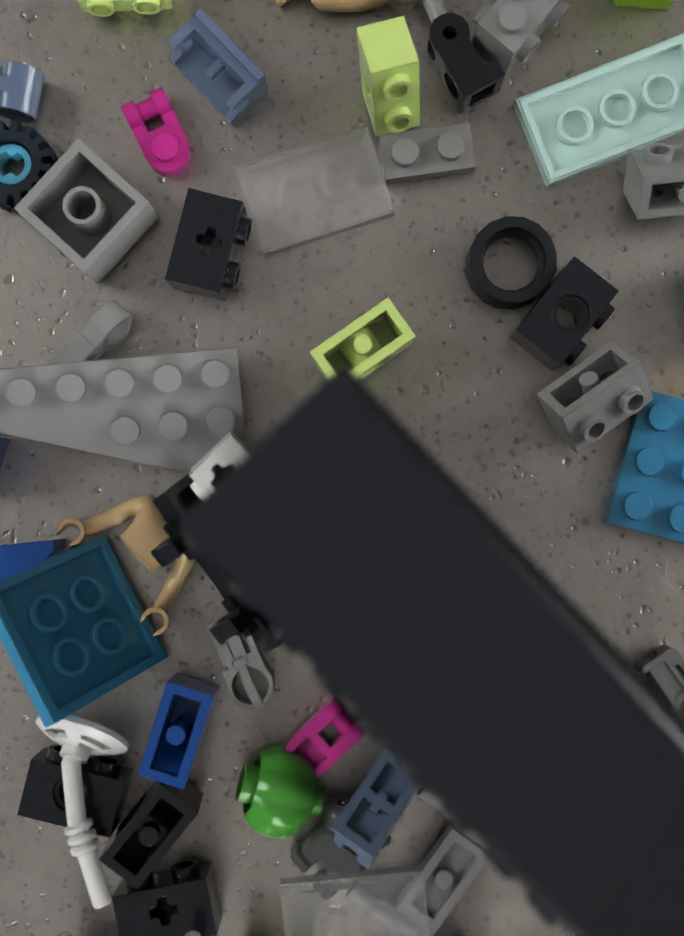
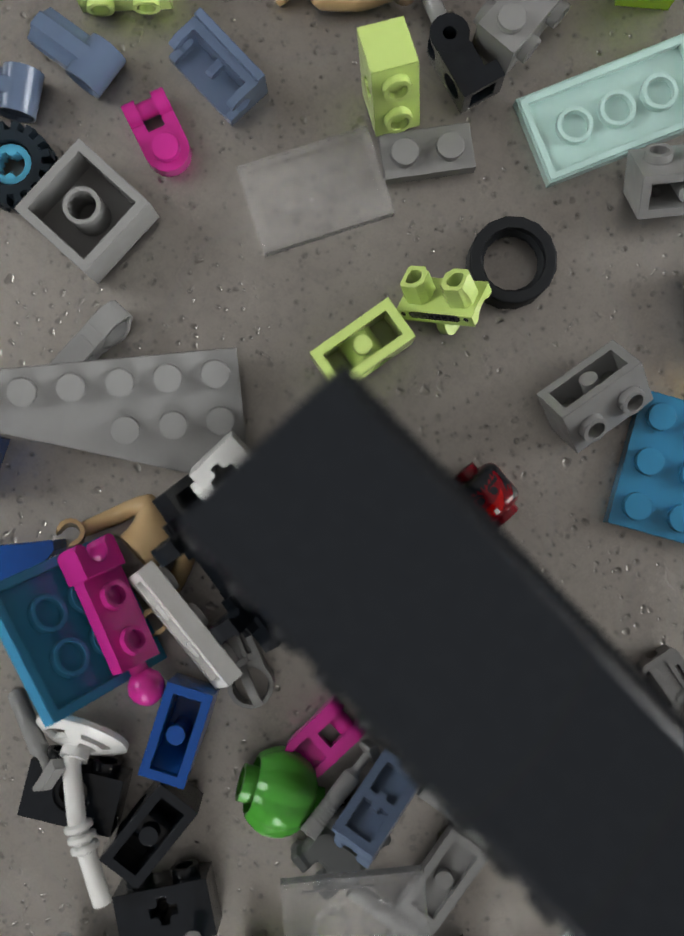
black brick [165,188,252,301] -> none
black brick [509,256,619,371] -> none
none -> light grey piece [8,688,66,792]
none -> sand blue piece [27,7,126,98]
none -> dark pink plate [57,533,166,706]
none -> white plate [128,560,243,689]
none -> light grey piece [300,738,381,841]
none -> yellowish green hips [396,266,492,335]
none -> head [453,462,519,526]

